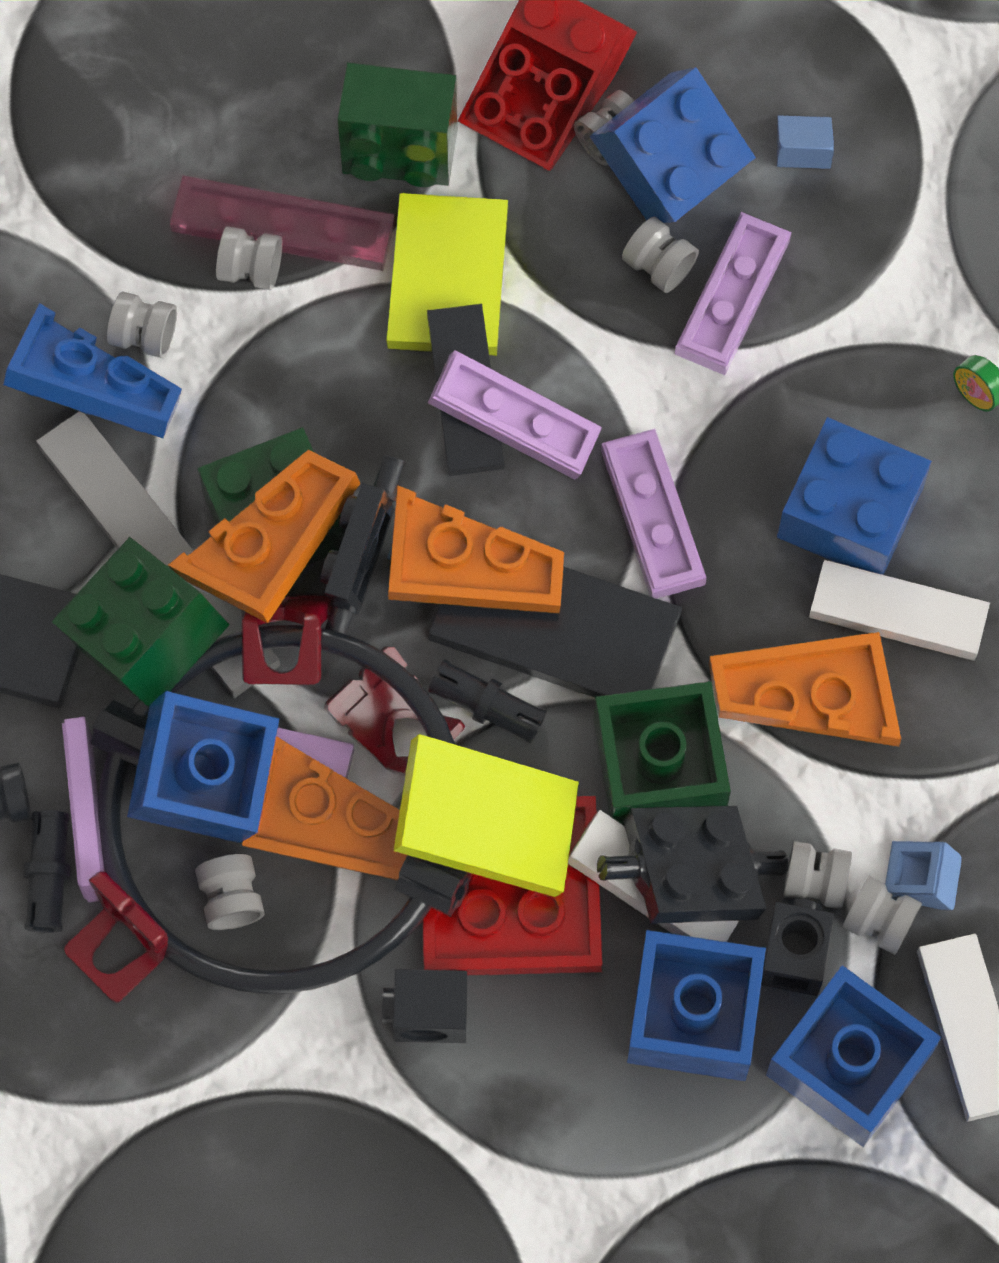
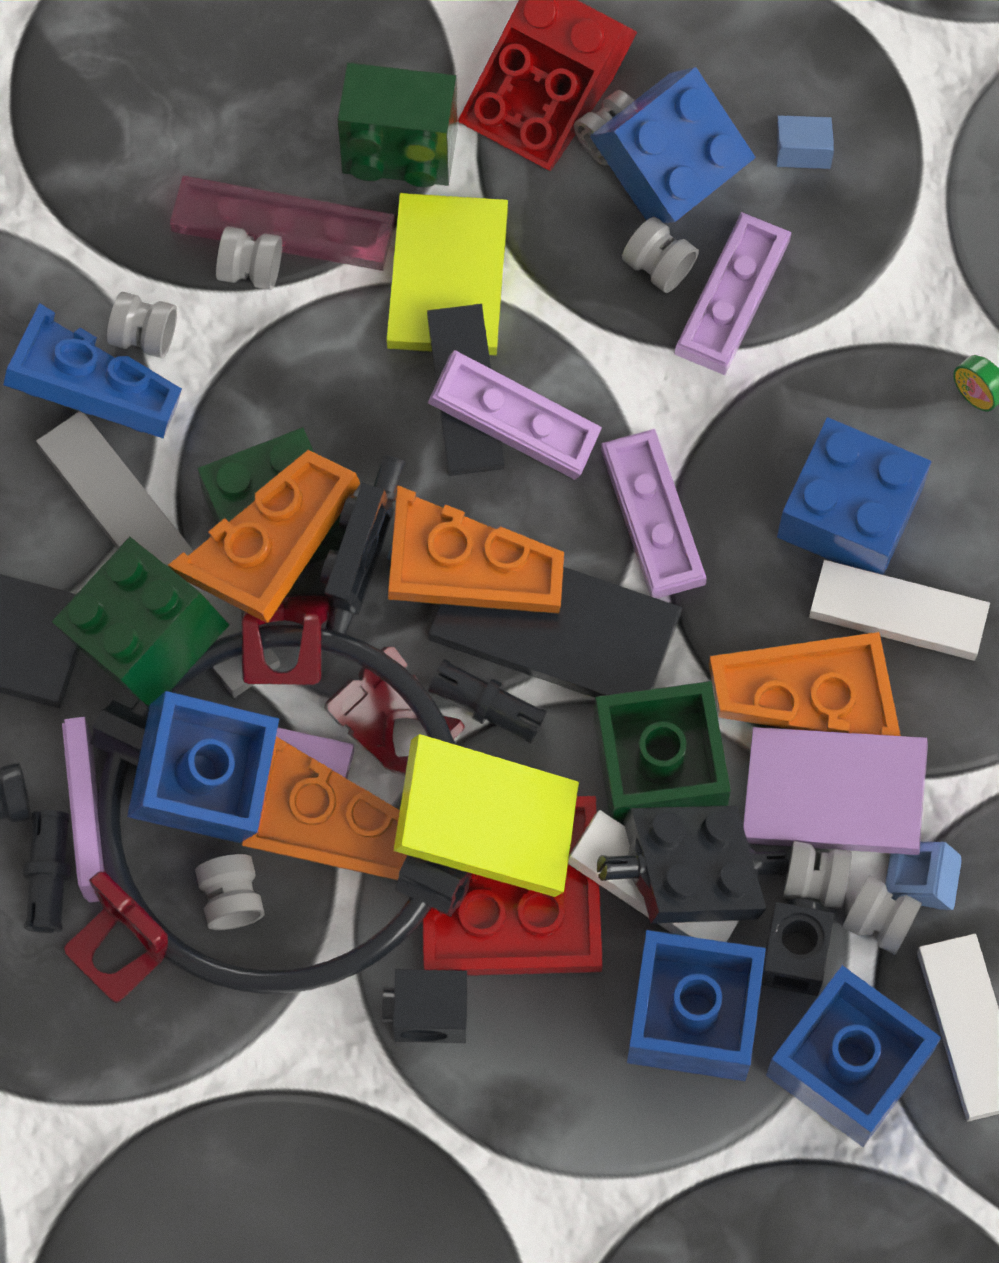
none -> lavender tile [743,727,928,855]

